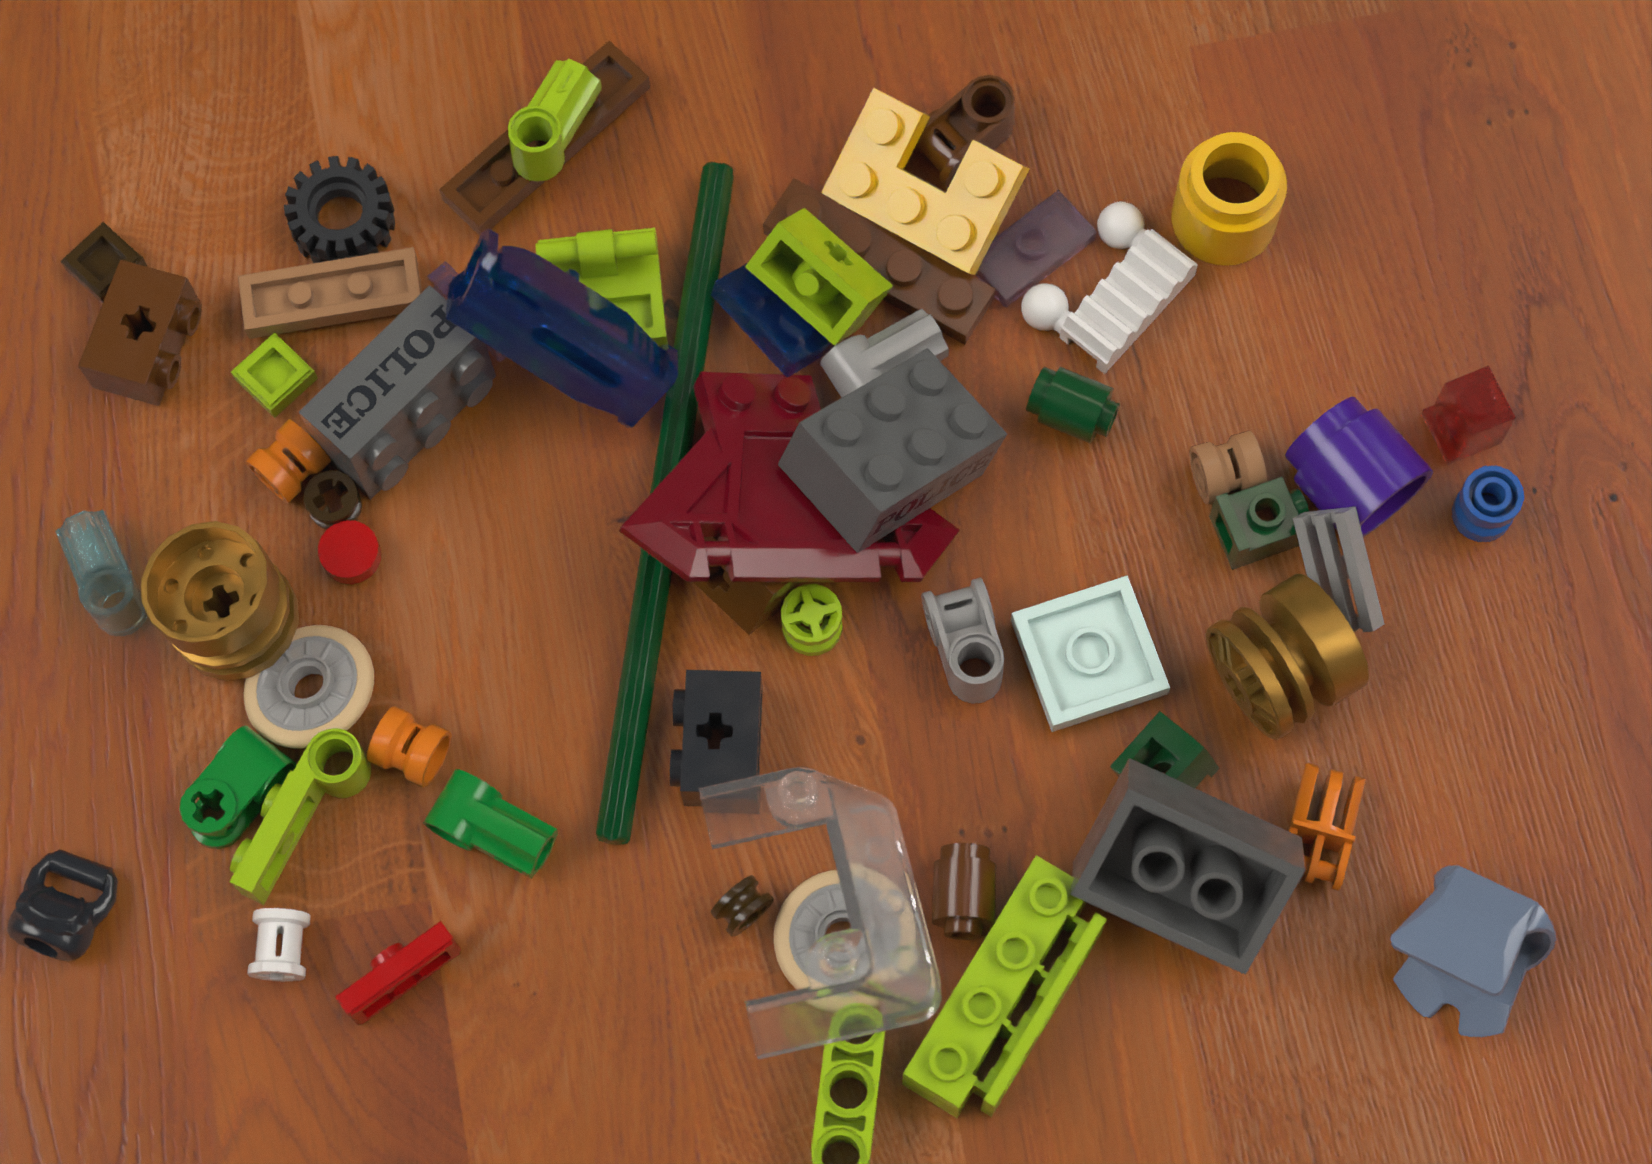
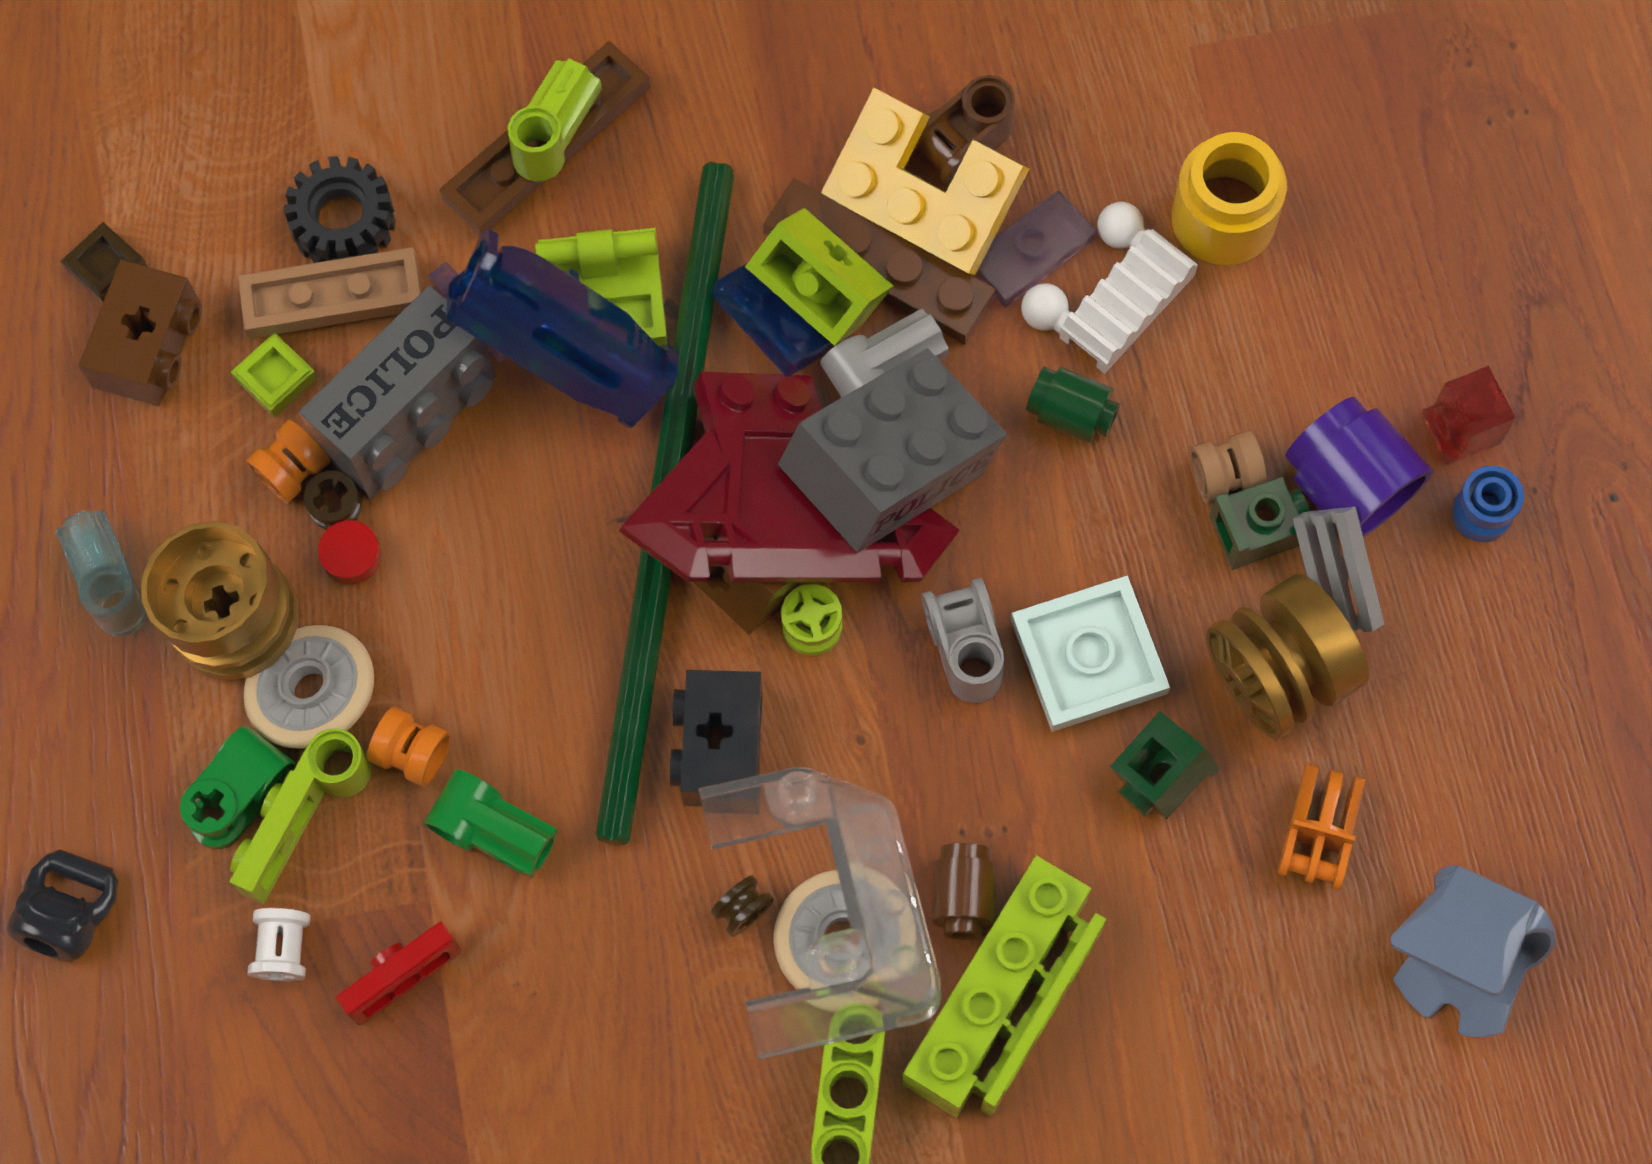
dark grey brick [1071,758,1305,975] -> none

